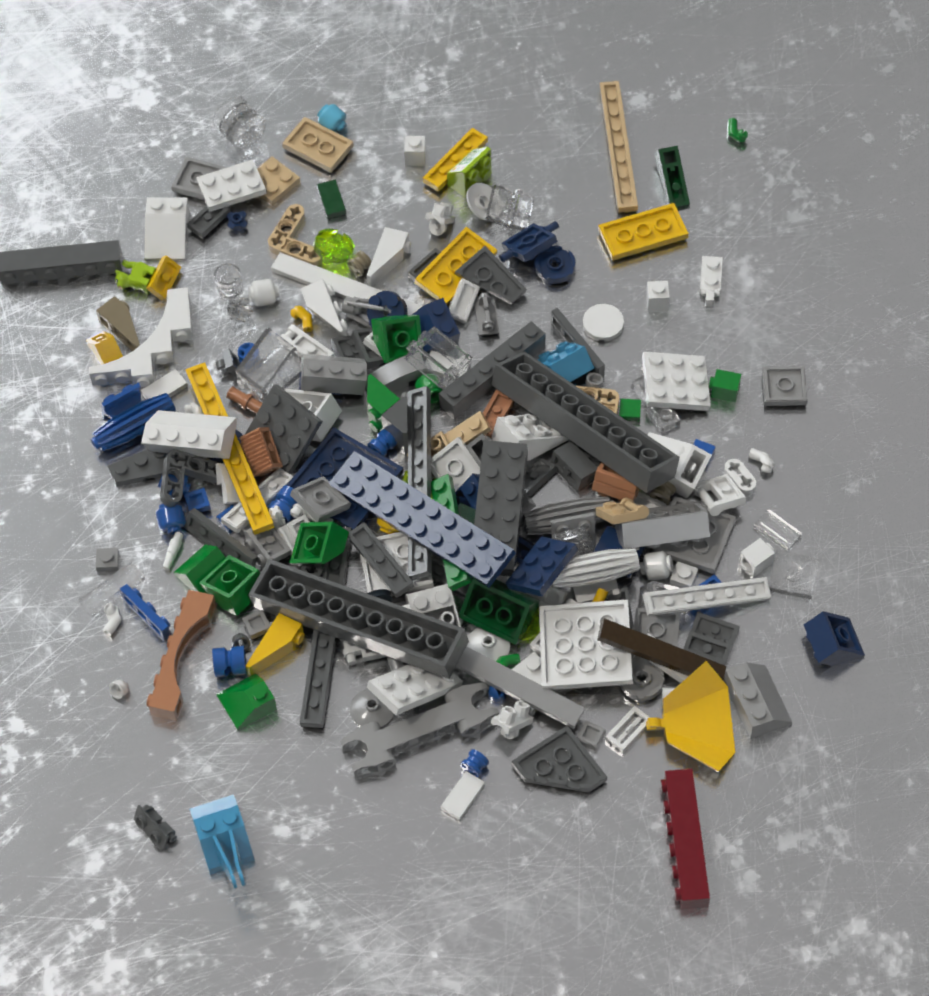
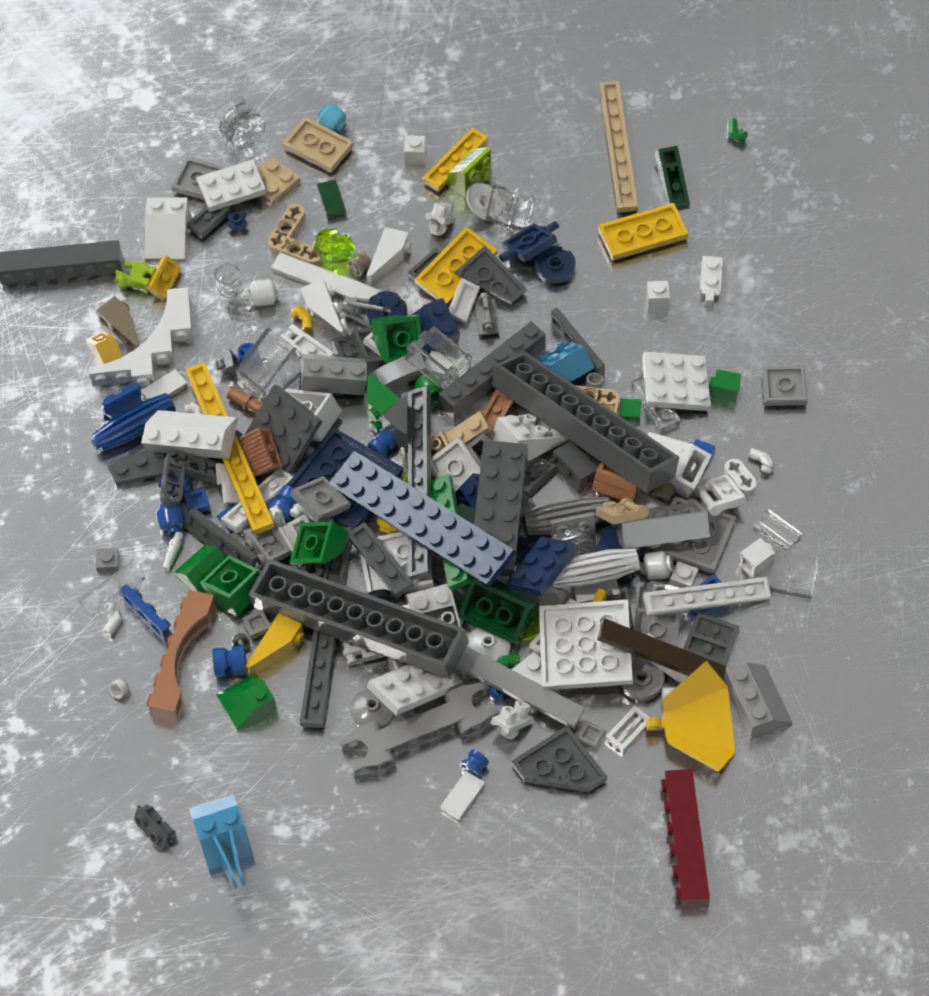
white tile [583,304,624,341] -> none
dark blue slope [804,611,865,666] -> none

